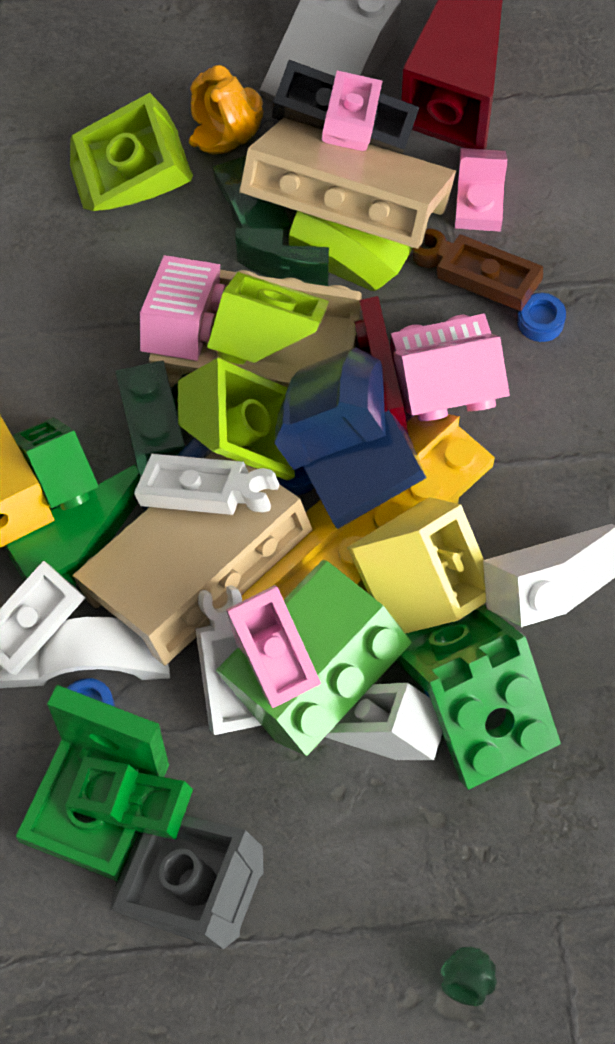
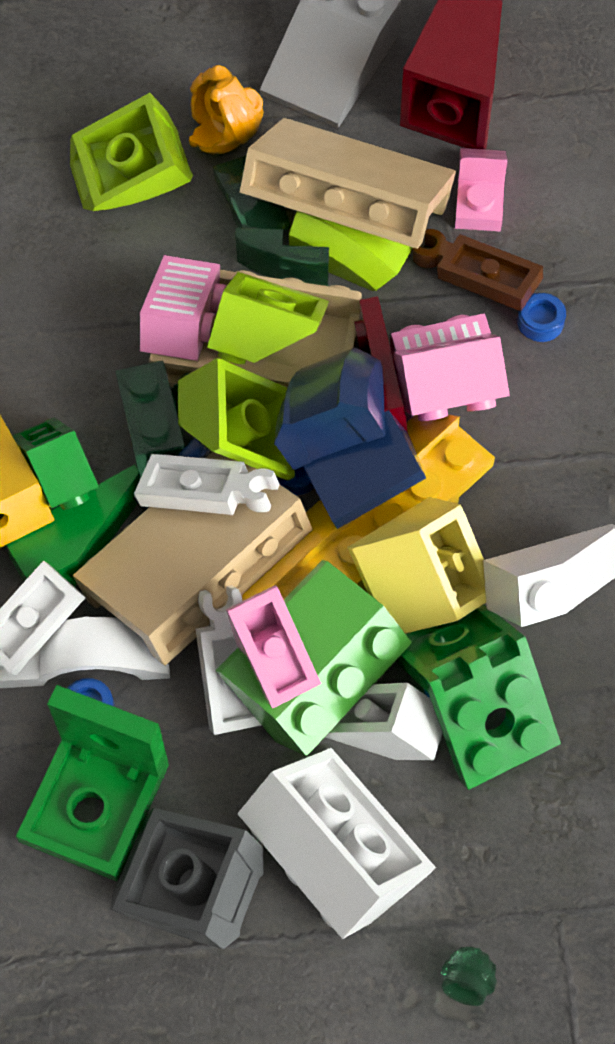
green slope [65,756,193,840] -> none
black brick [272,60,420,154] -> none
bright pink slope [322,70,382,151] -> none
none -> white slope [238,748,436,939]

